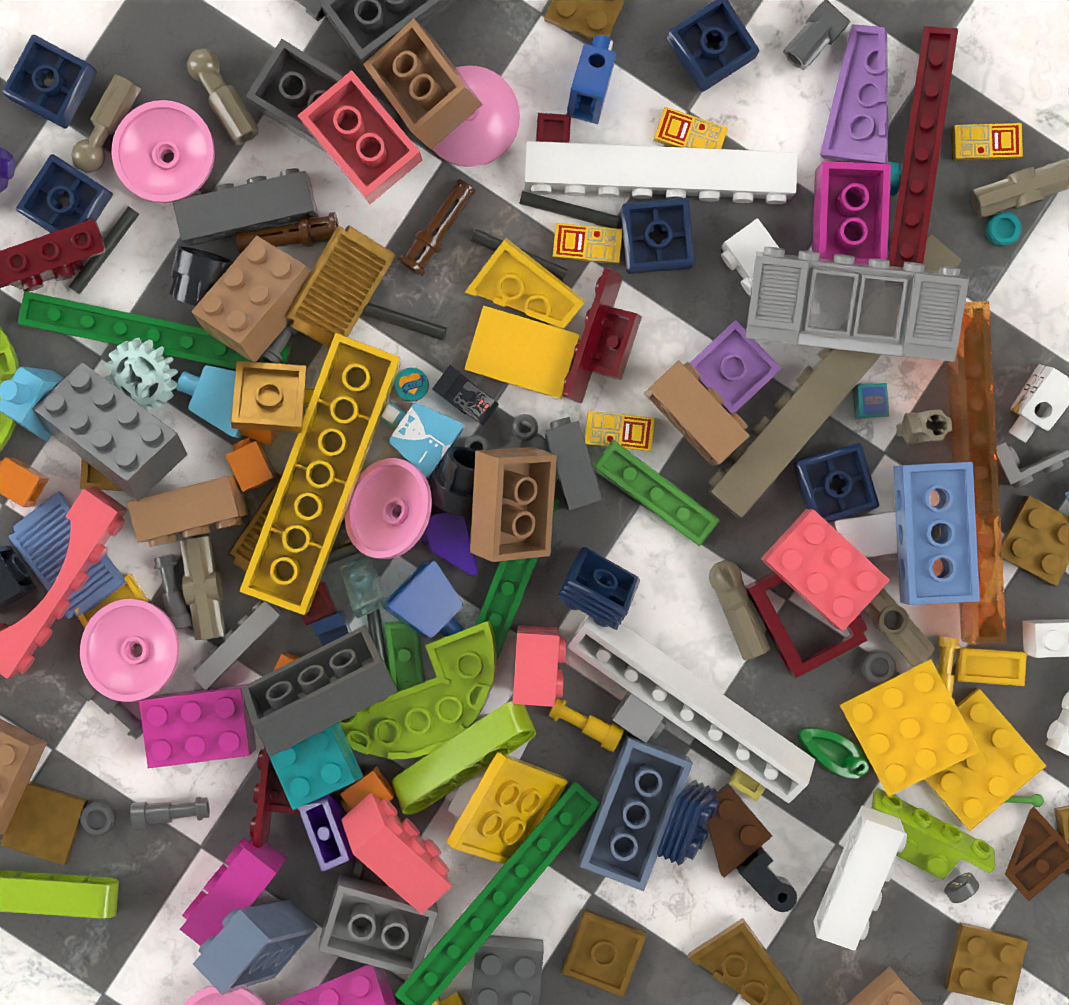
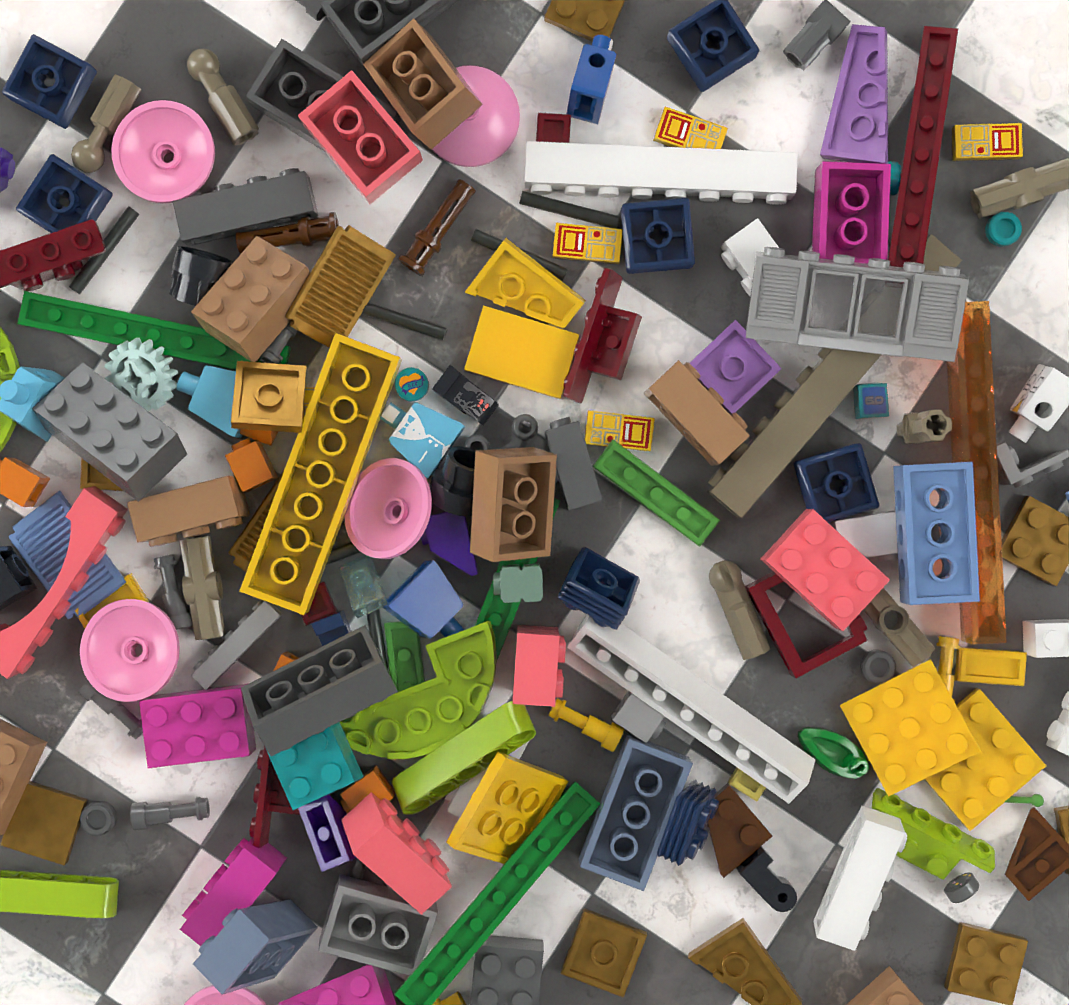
none -> sand green brick [493,564,543,603]

